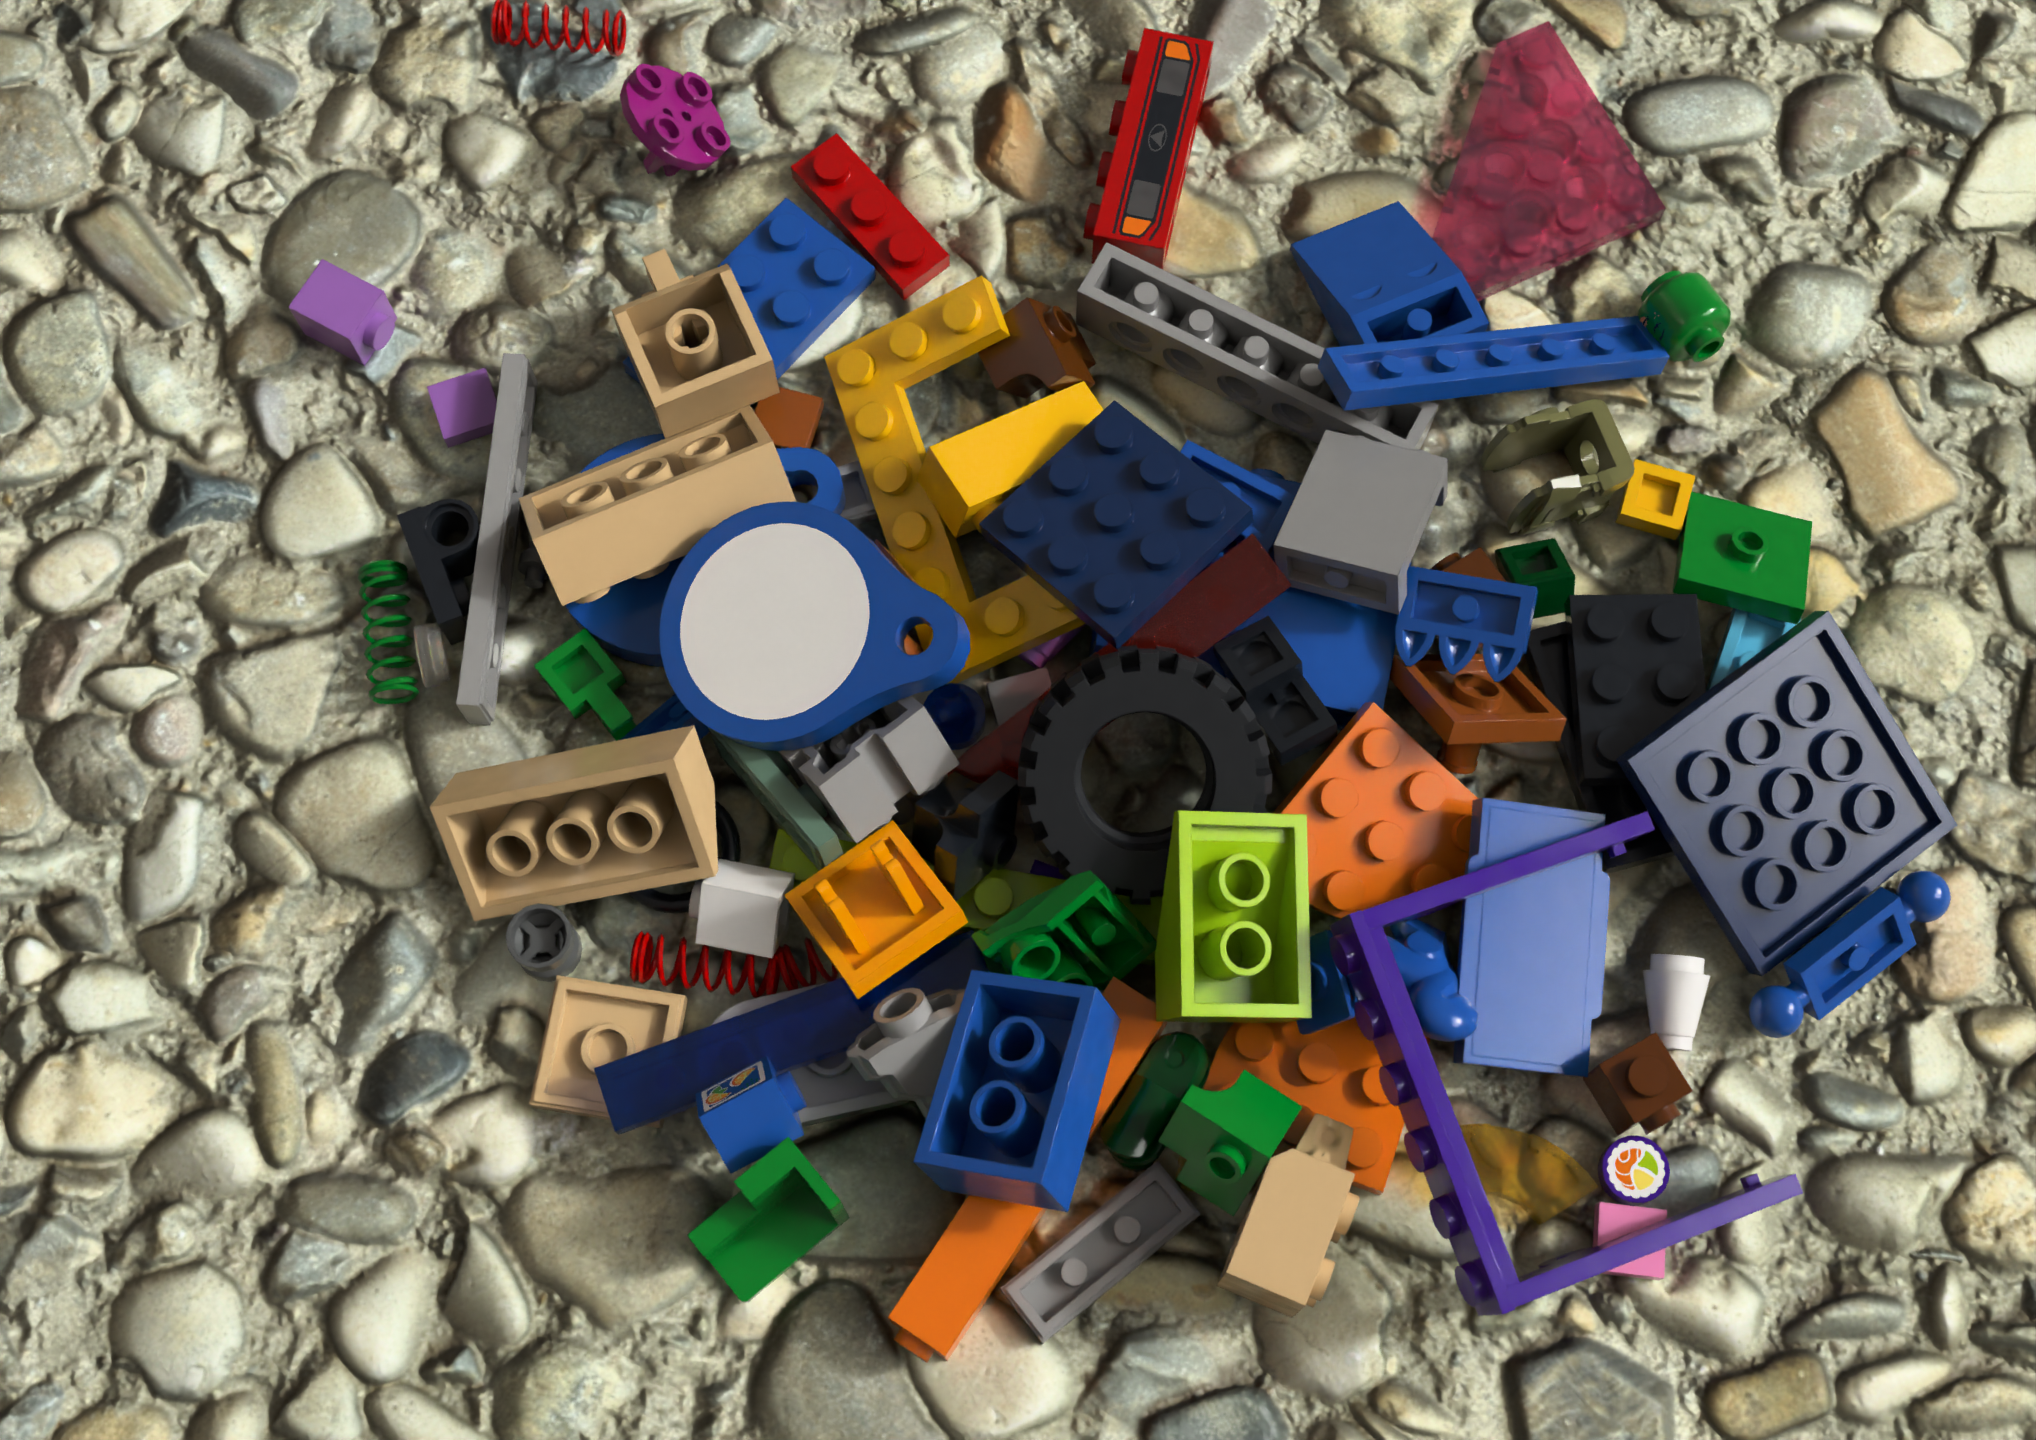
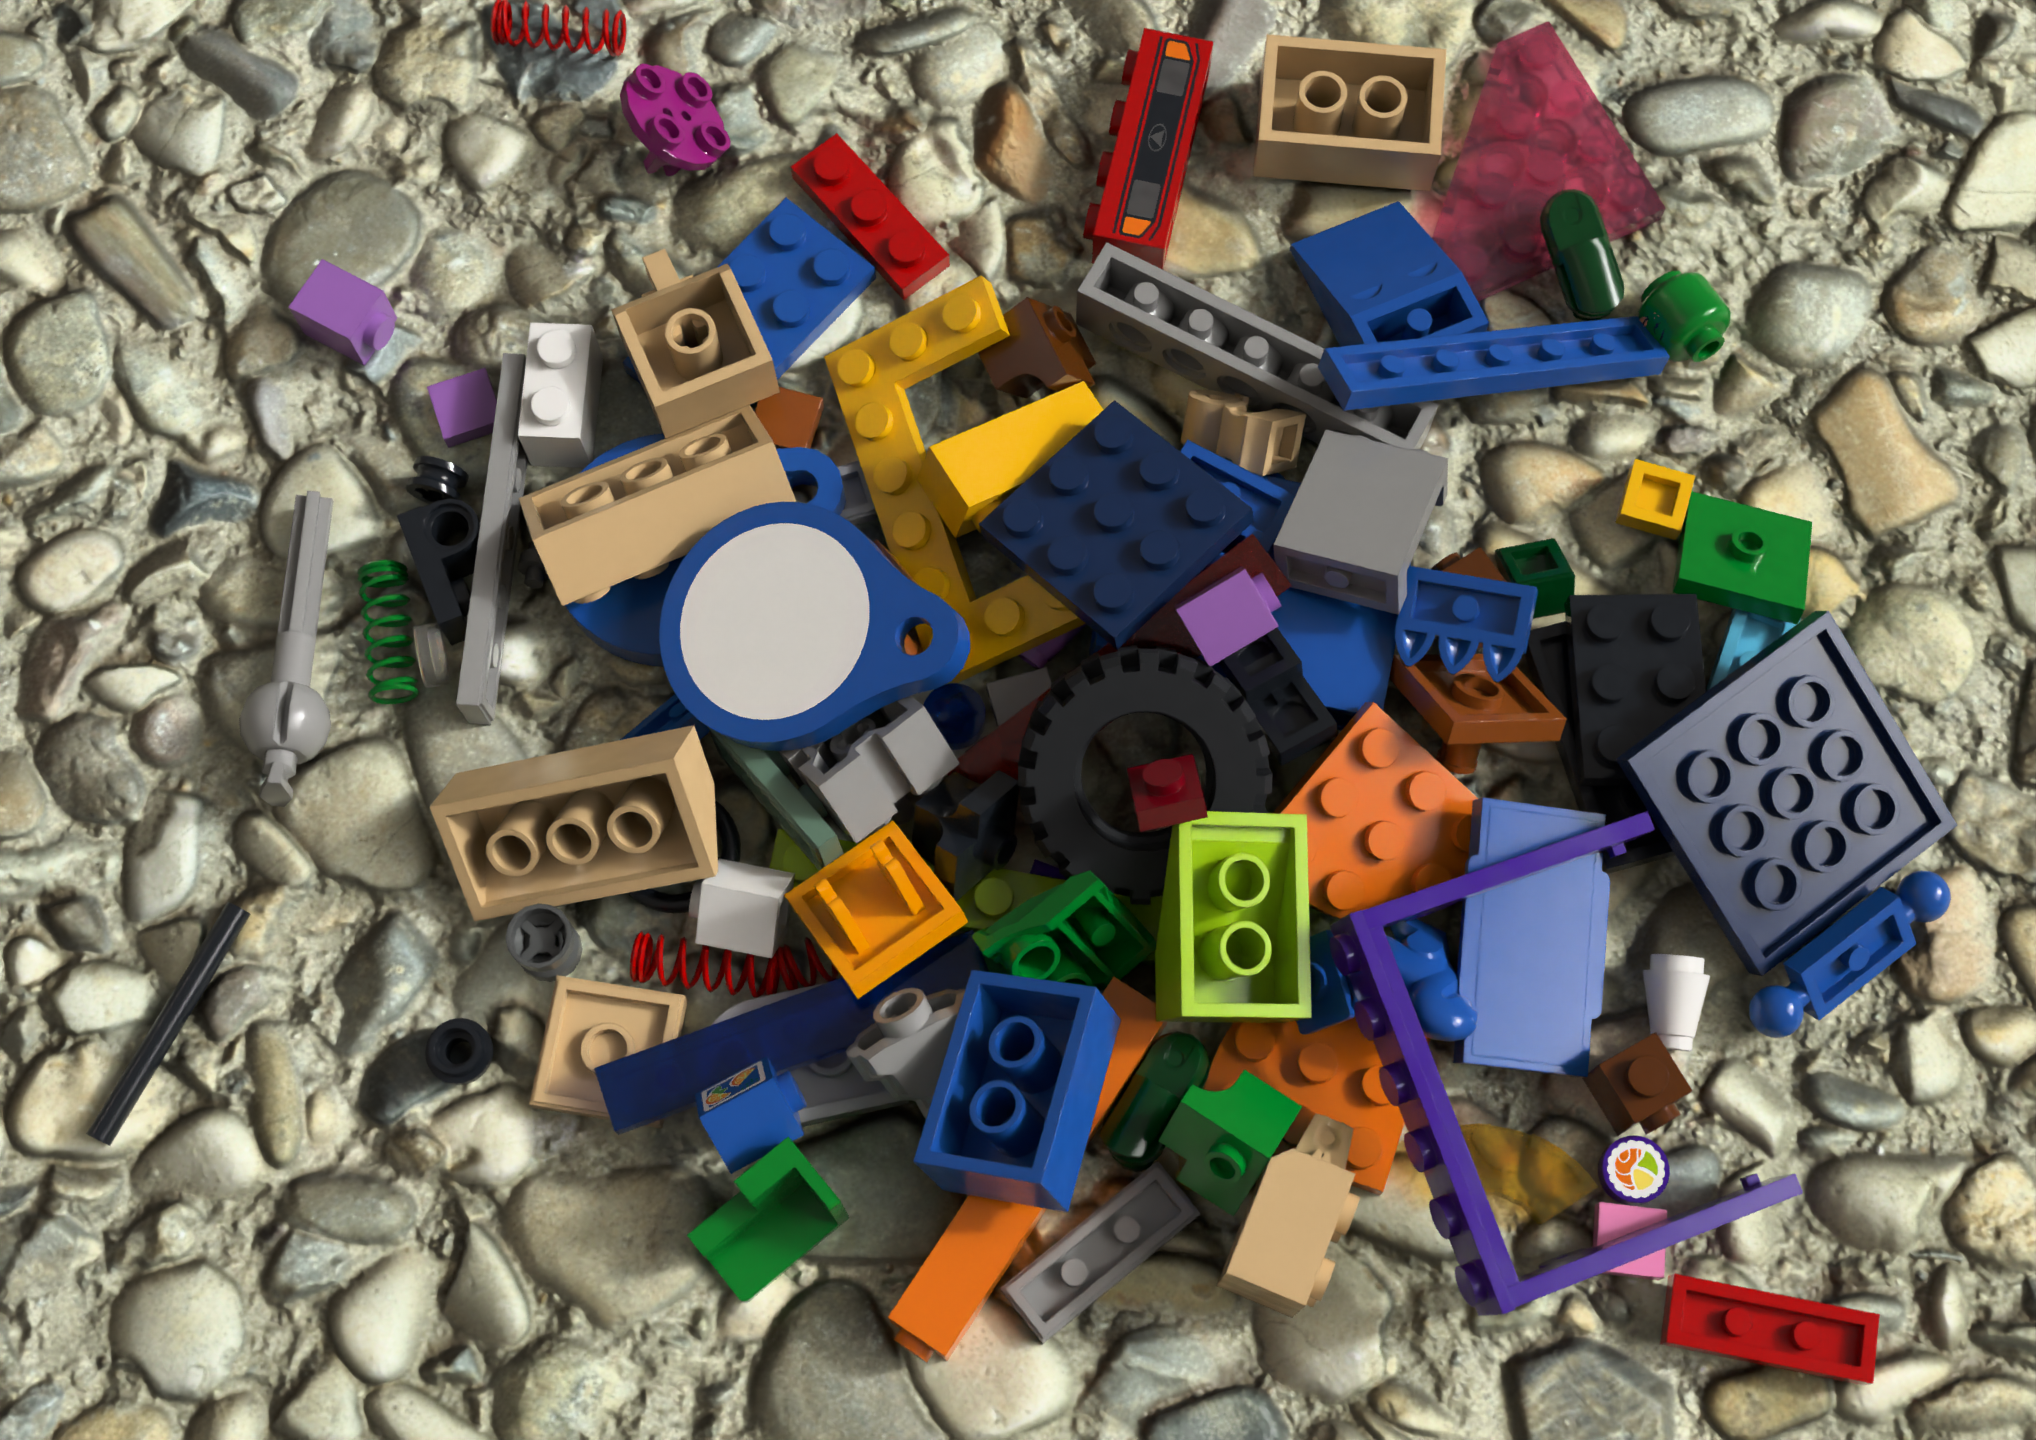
green plate [534,628,637,741] -> none
olive piece [1480,399,1635,536] -> none
none -> black bar [86,902,251,1146]
none -> light grey piece [239,491,333,807]
none -> black bush [405,456,469,504]
none -> black plate [425,1018,493,1085]
none -> white brick [518,322,603,468]
none -> dark red plate [1127,754,1208,832]
none -> medium lavender brick [1175,566,1282,667]
none -> tan leg [1181,389,1306,476]
none -> tan brick [1253,34,1446,191]
none -> dark green arm [1540,189,1625,321]
none -> red plate [1660,1273,1880,1386]

